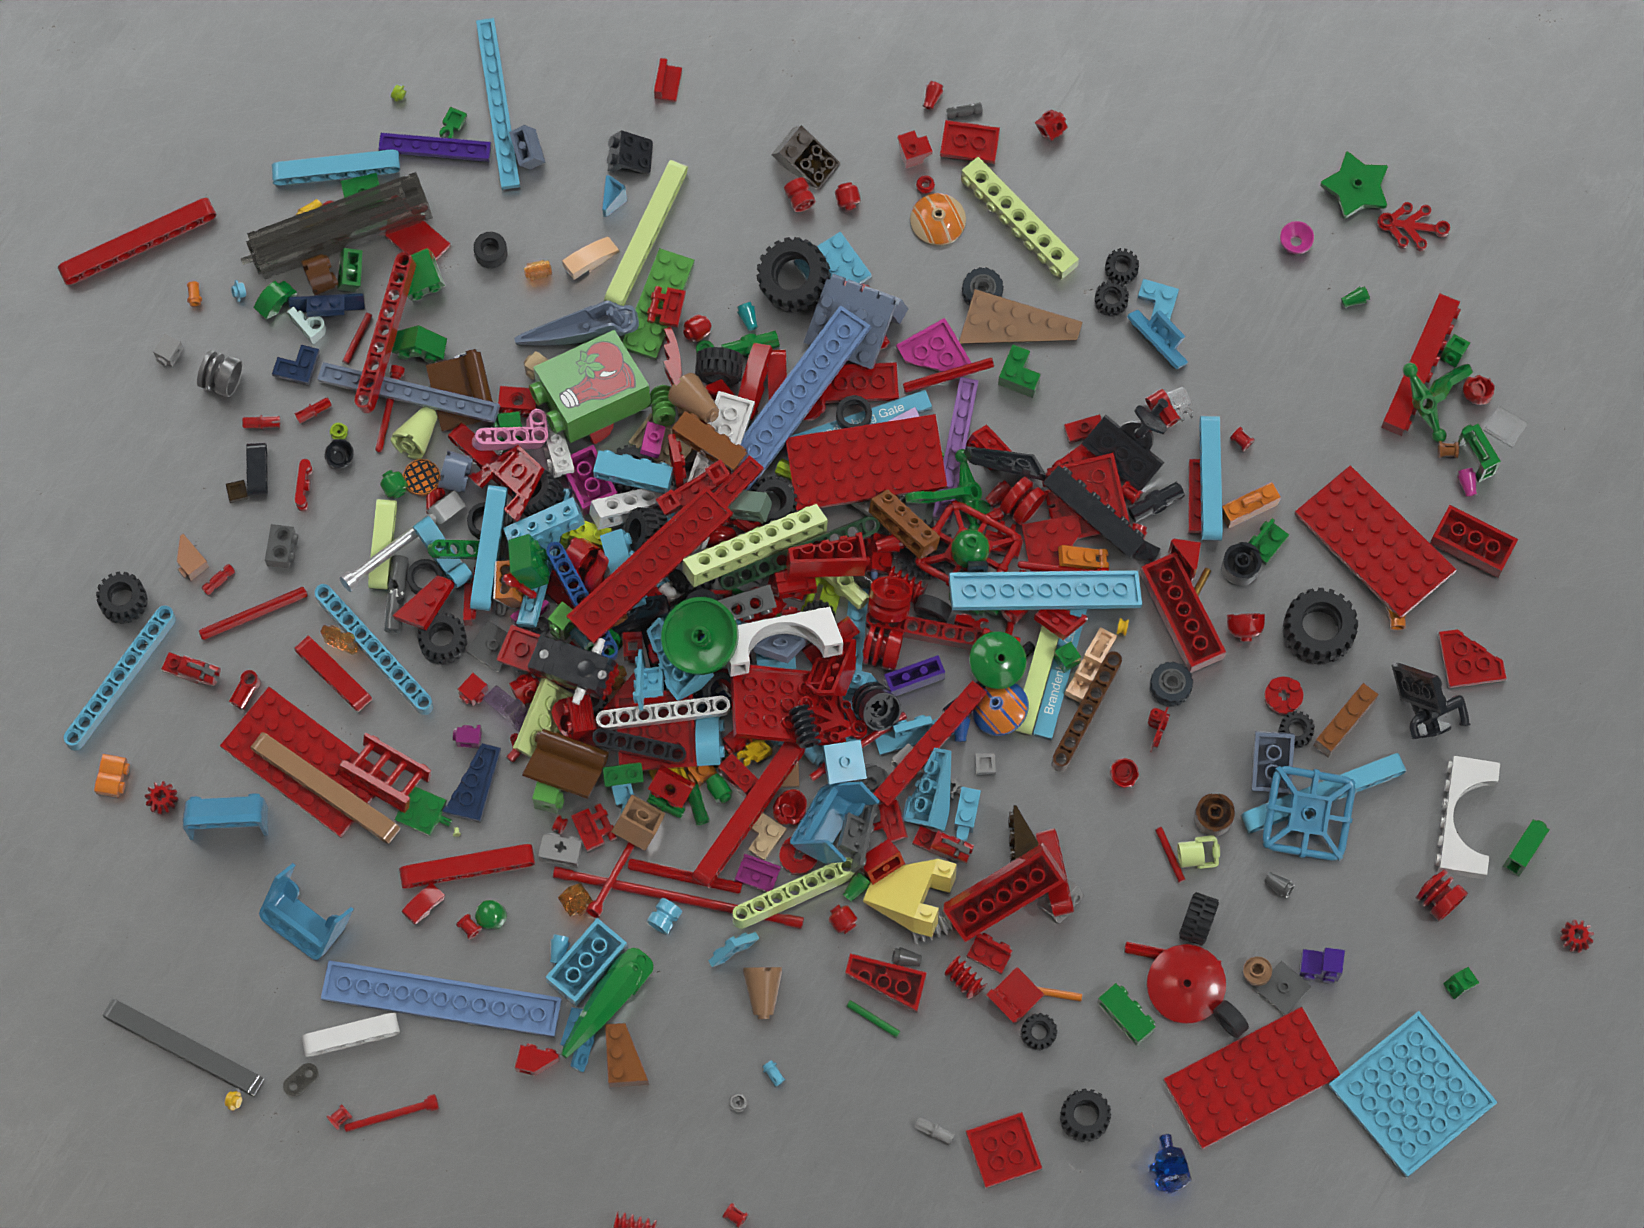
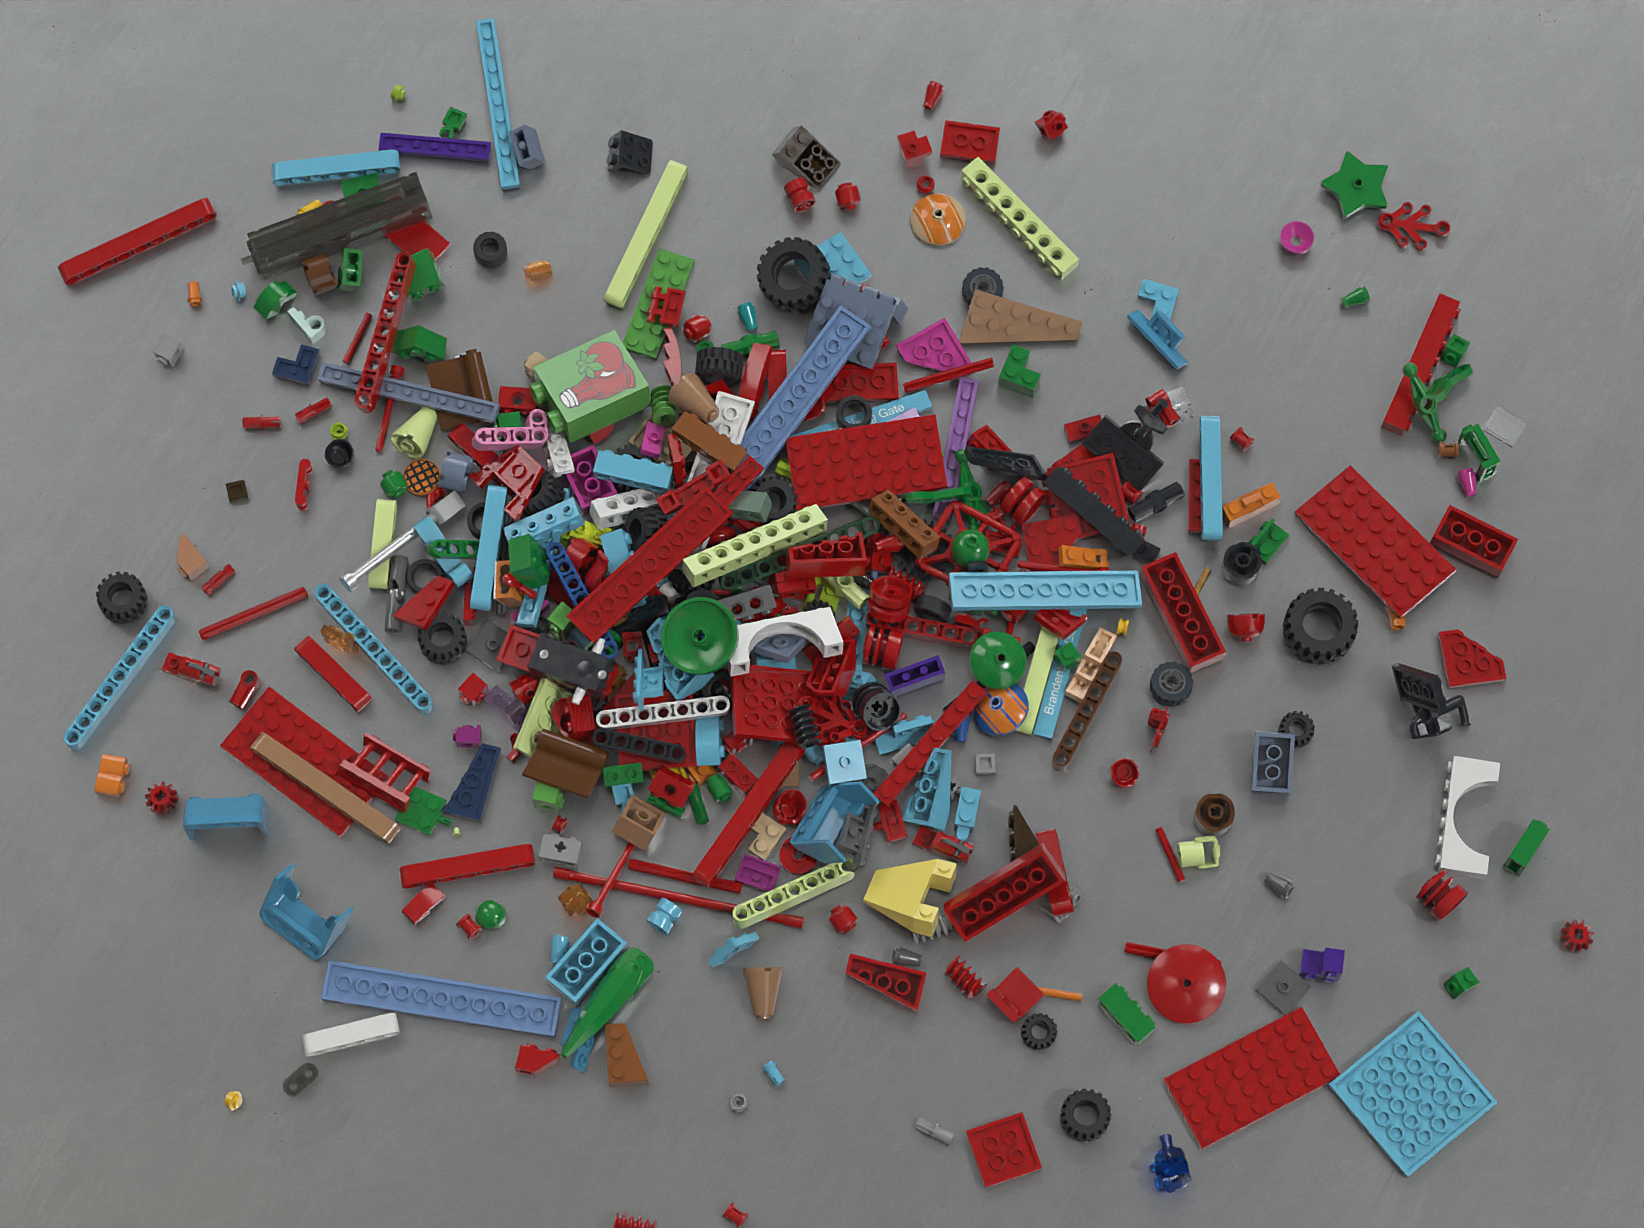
dark grey beam [102,998,264,1097] -> none
flat silver wheel [197,350,243,397] -> none
black beam [246,443,268,496] -> none
dark grey brick [265,524,298,569] -> none
dark blue bracket [288,293,365,317] -> none
red bush [326,1104,353,1130] -> none
red piece [344,1094,439,1132] -> none
sand blue piece [514,301,639,346] -> none
light nougat slope [562,237,619,280] -> none
red plate [571,803,617,852] -> none
dark azure slope [602,175,627,217] -> none
red panel [654,58,682,102] -> none
yellow plate [737,739,773,766] -> none
green cone [843,873,871,902] -> none
green bar [846,1000,901,1038] -> none
red brick [860,838,905,884] -> none
dark grey axle [946,102,983,119] -> none
red bracket [966,933,1013,975] -> none
black tyre [1095,280,1129,316] -> none
black tyre [1105,248,1139,284] -> none
red slope [1168,538,1201,582] -> none
black tyre [1179,892,1219,946] -> none
black tyre [1213,1000,1249,1038] -> none
medium azure beam [1240,753,1407,834] -> none
medium nougat plate [1243,956,1272,986] -> none
dark azure plate [1263,766,1356,861] -> none
red plate [1264,676,1304,716] -> none
dark orange brick [1313,683,1379,758] -> none
red hair [1463,375,1495,405] -> none

